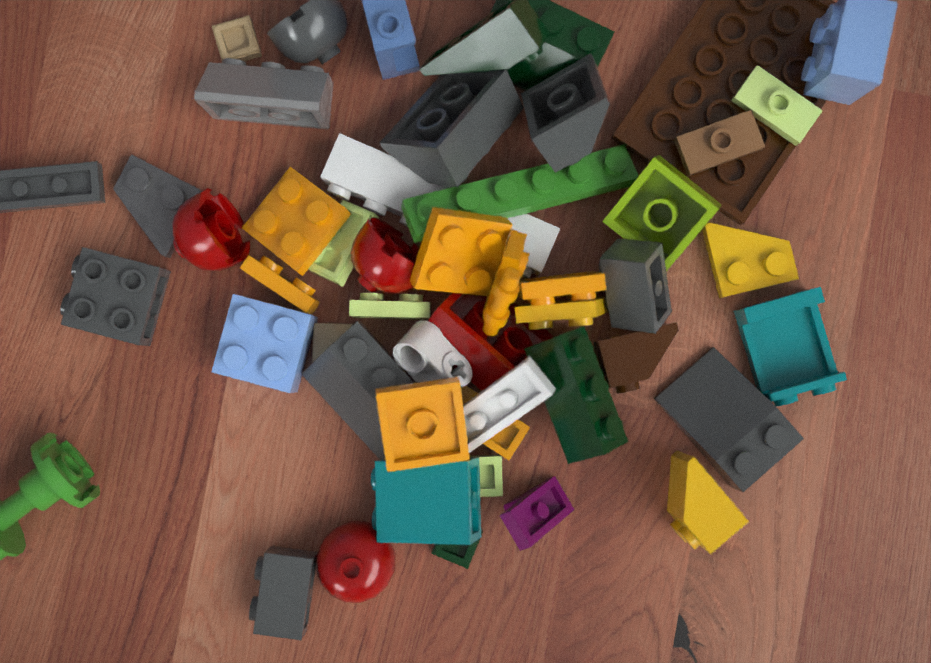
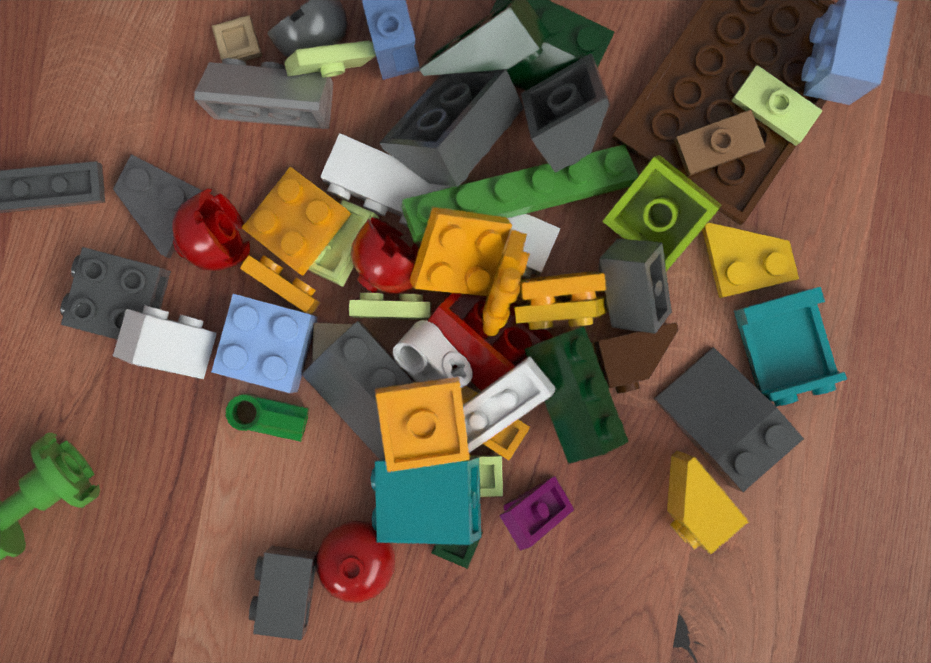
none -> white brick [113,305,217,379]
none -> green piece [226,394,310,442]
none -> yellowish green plate [284,40,376,78]

